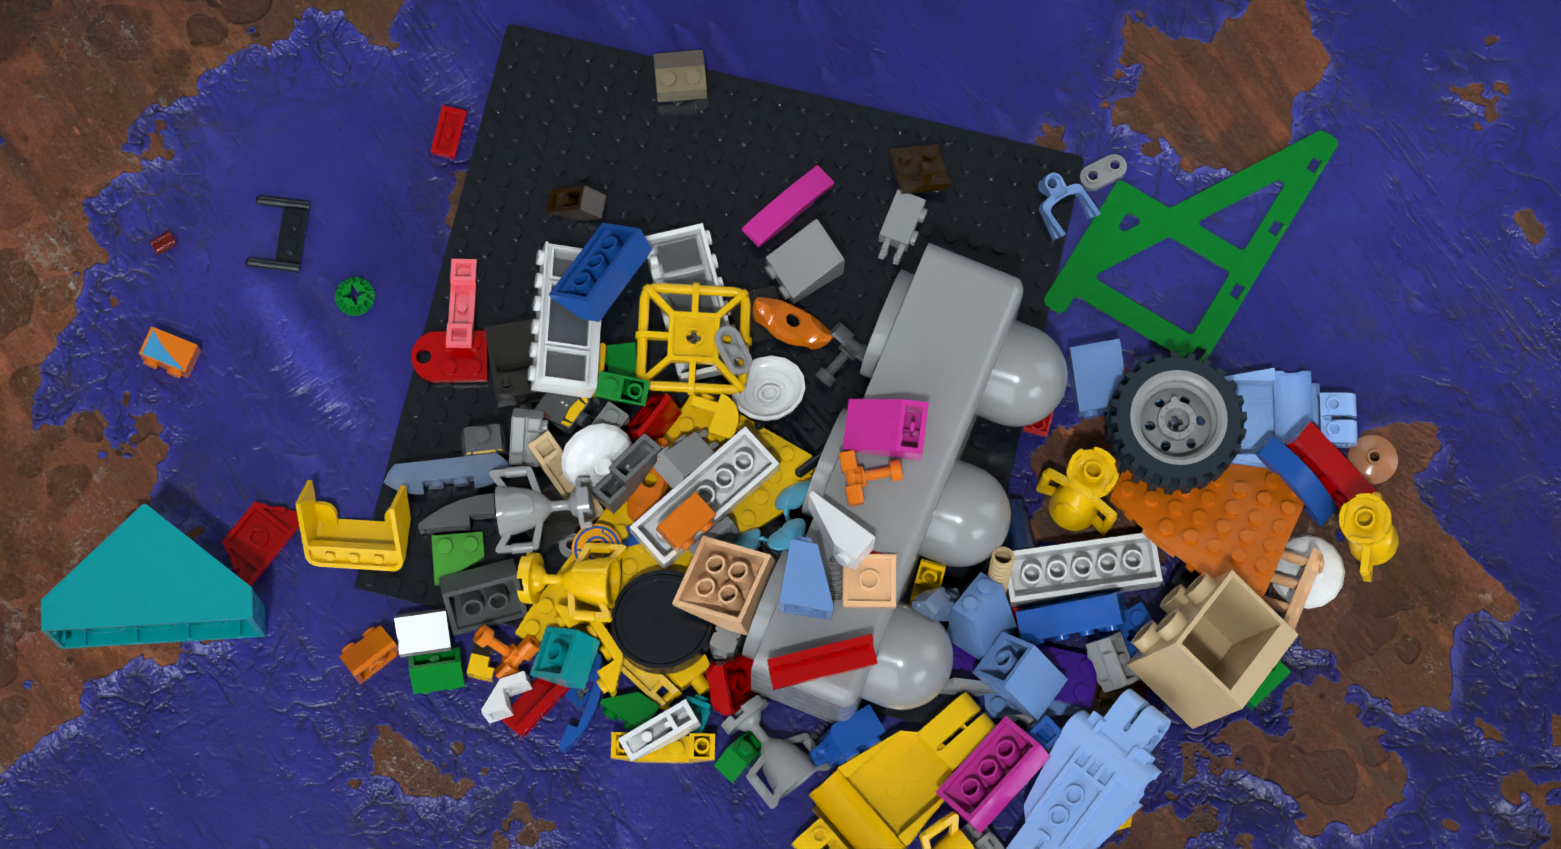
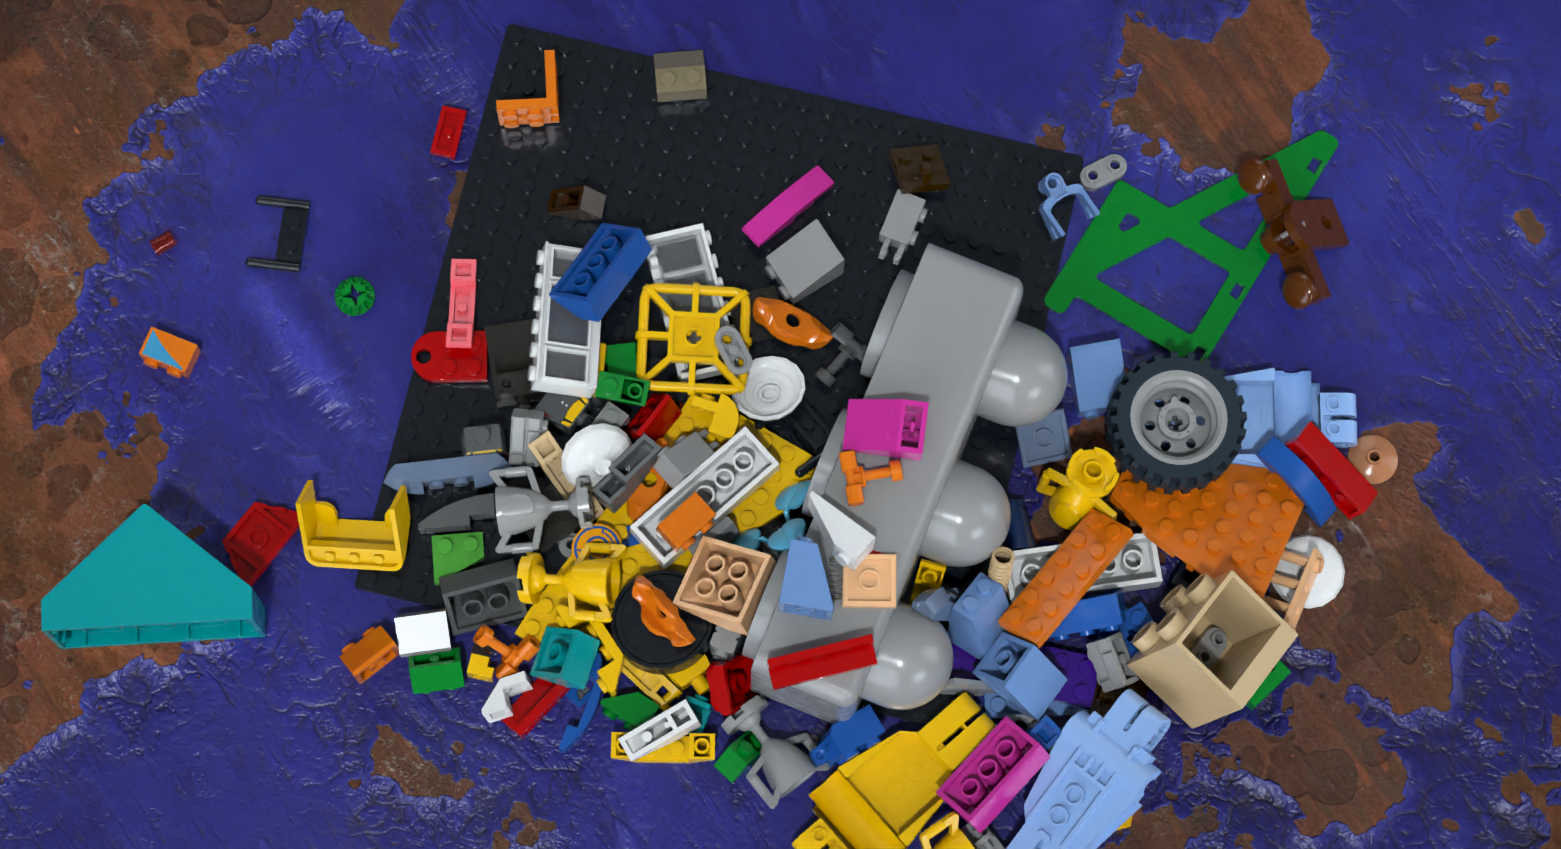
yellow piece [1339,492,1399,582] -> none
none -> orange bracket [496,50,559,128]
none -> orange piece [631,575,695,647]
none -> orange plate [998,508,1134,649]
none -> sand blue tile [1015,407,1072,468]
none -> light grey plate [1189,627,1227,669]
none -> reddish brown piece [1237,157,1350,310]

